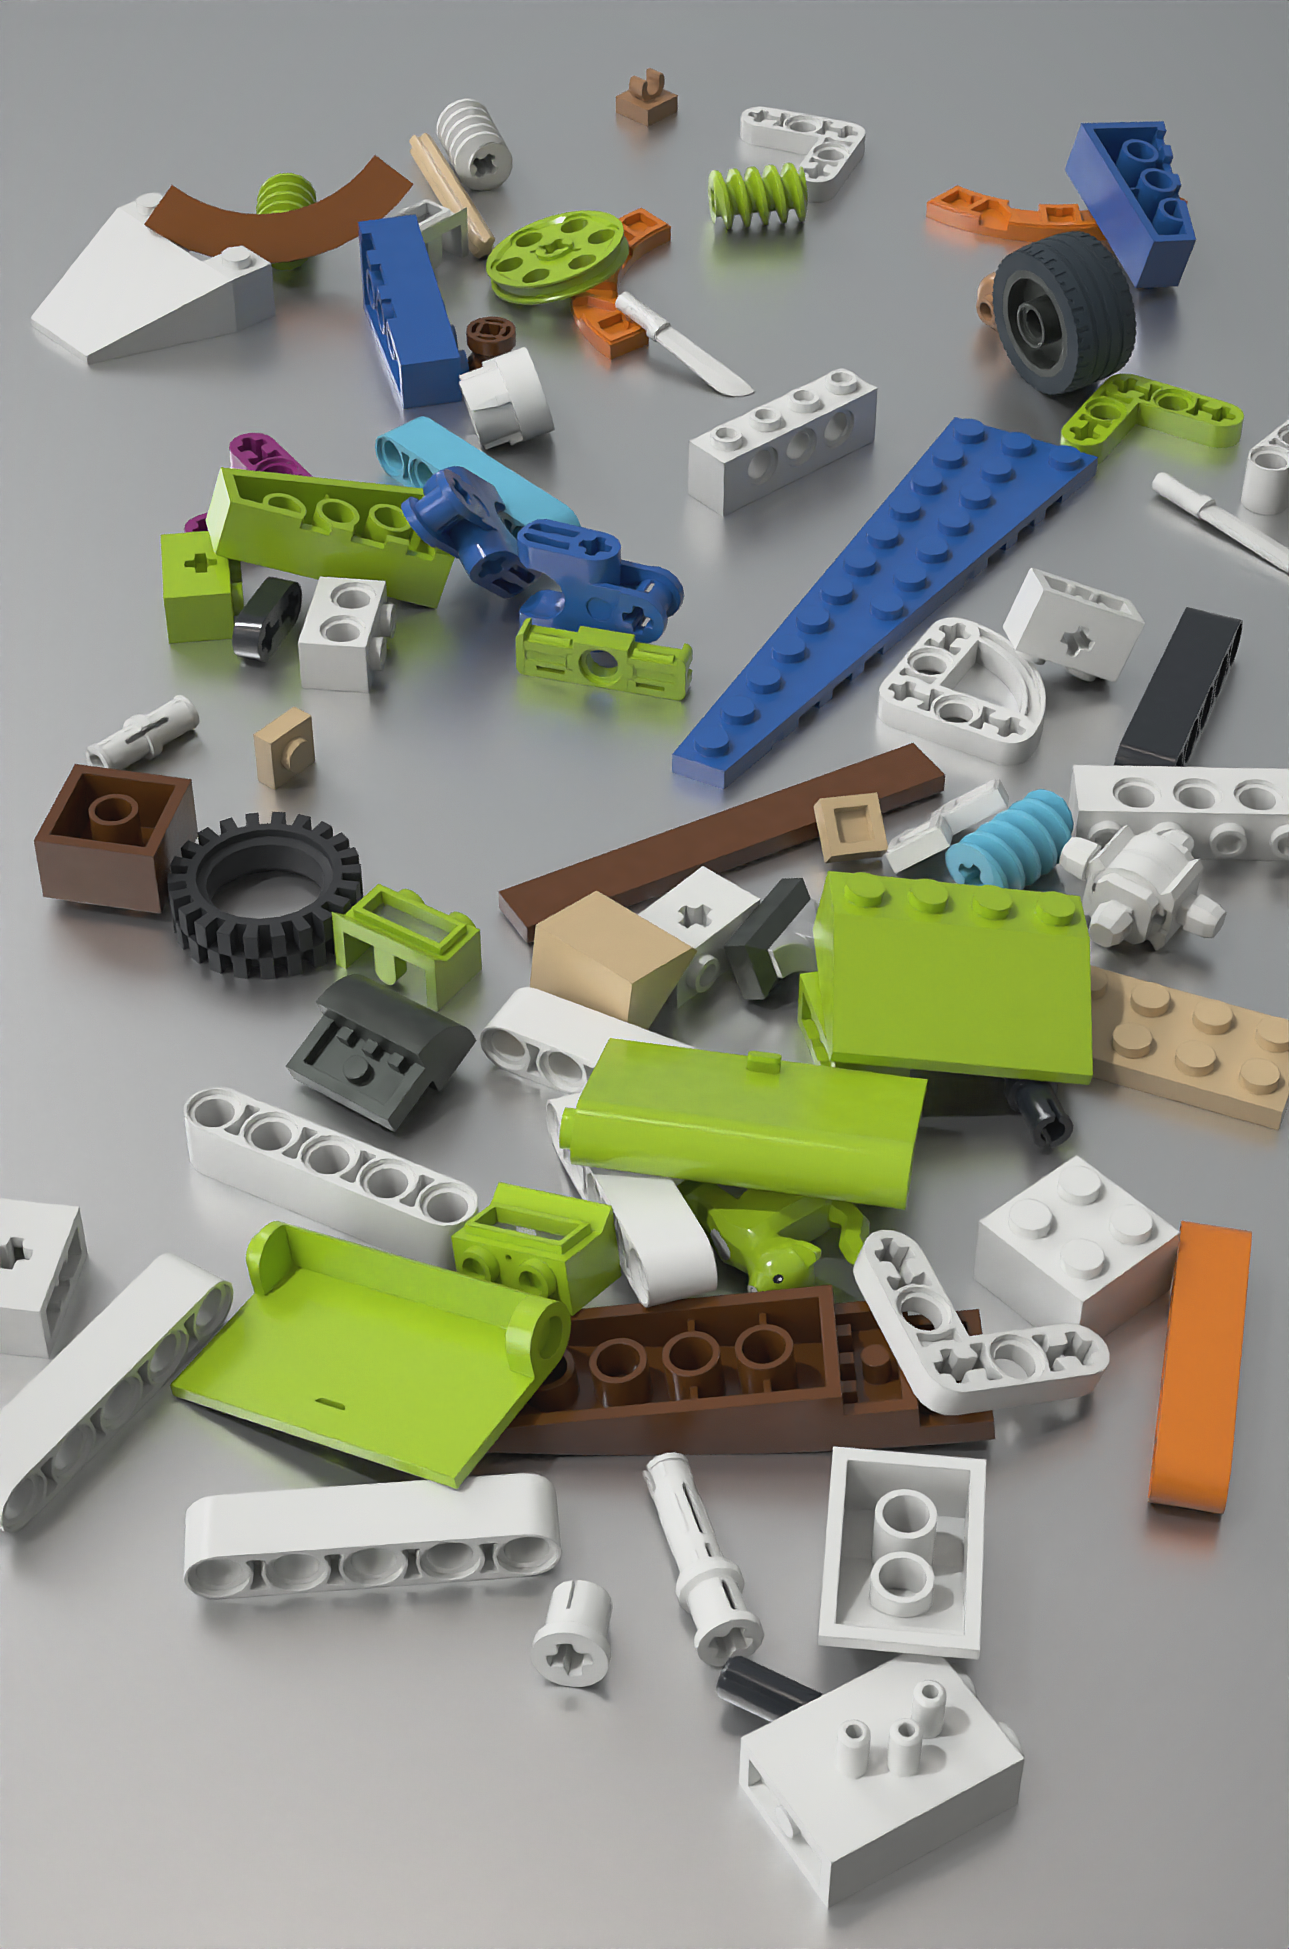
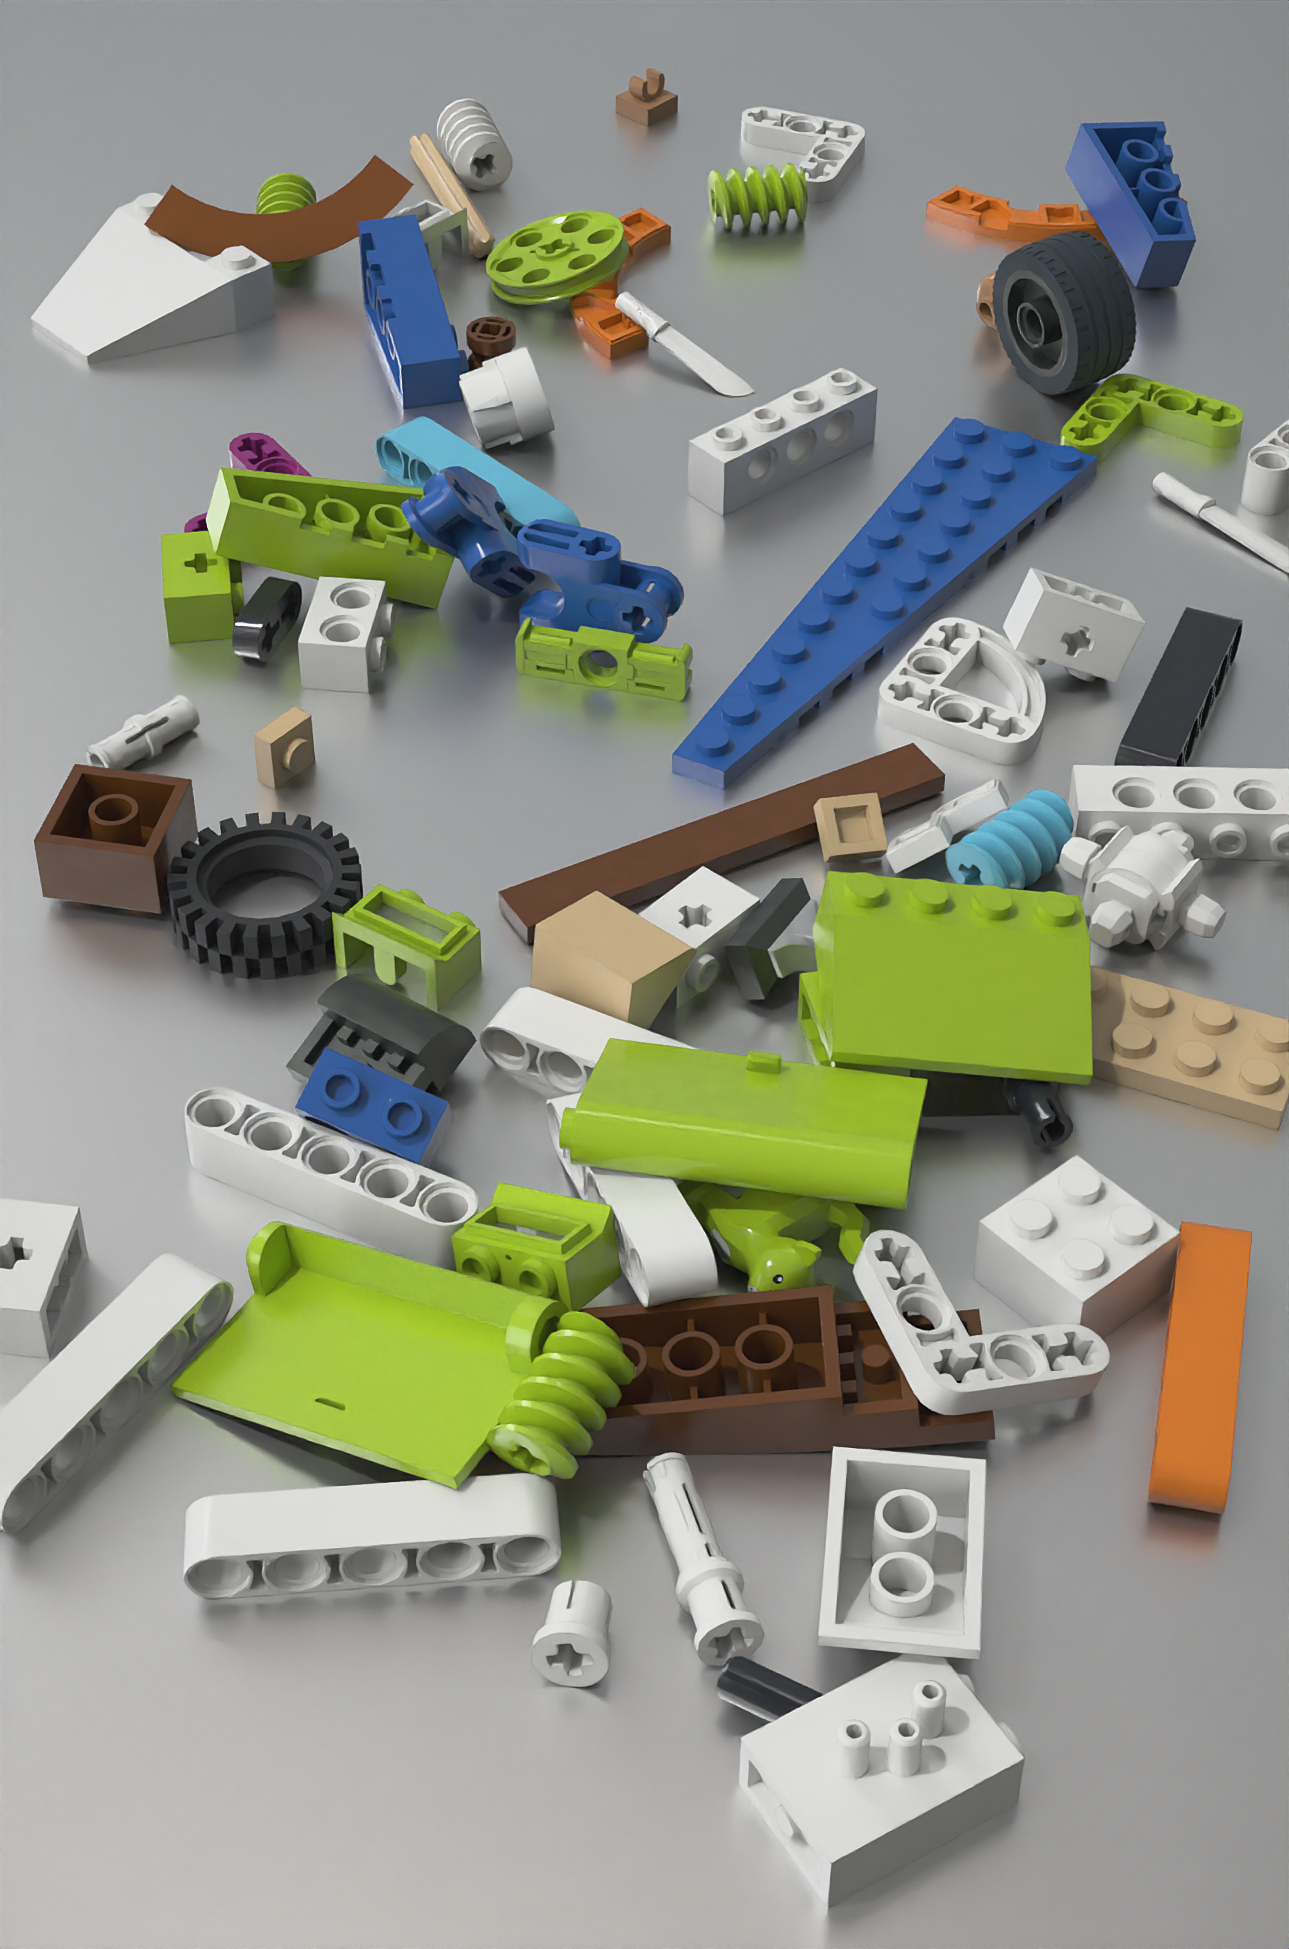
none -> blue brick [295,1047,454,1169]
none -> lime piece [486,1311,636,1479]

